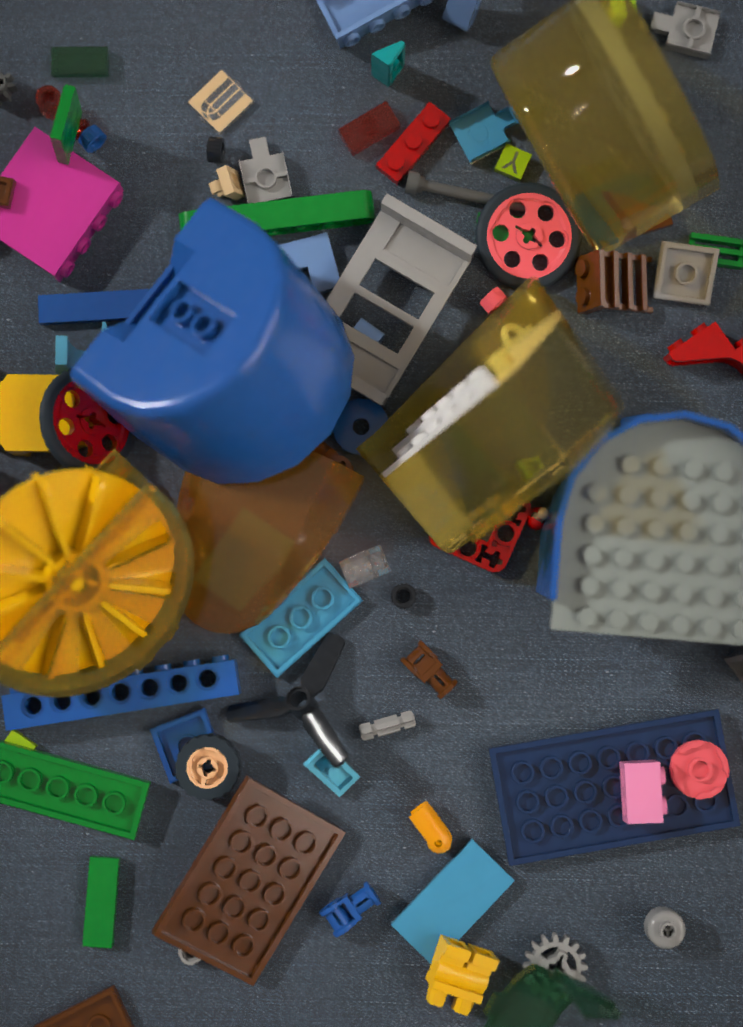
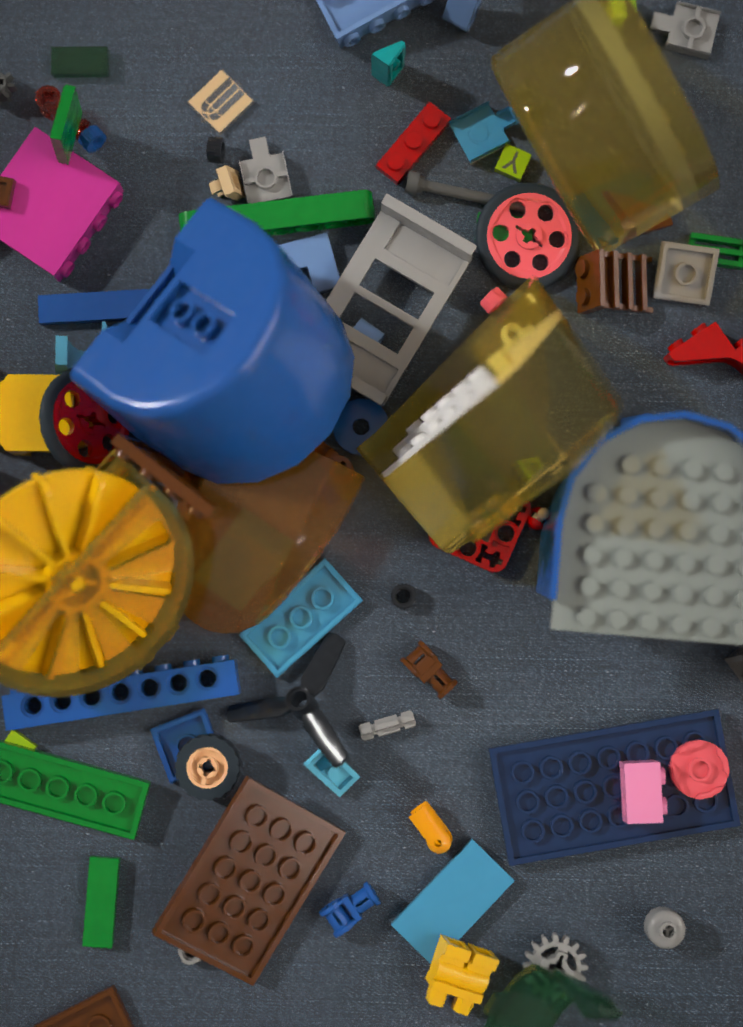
clear red plate [338,101,401,156] -> none
clear brick [339,545,391,589] -> none
none -> reddish brown plate [111,433,223,520]

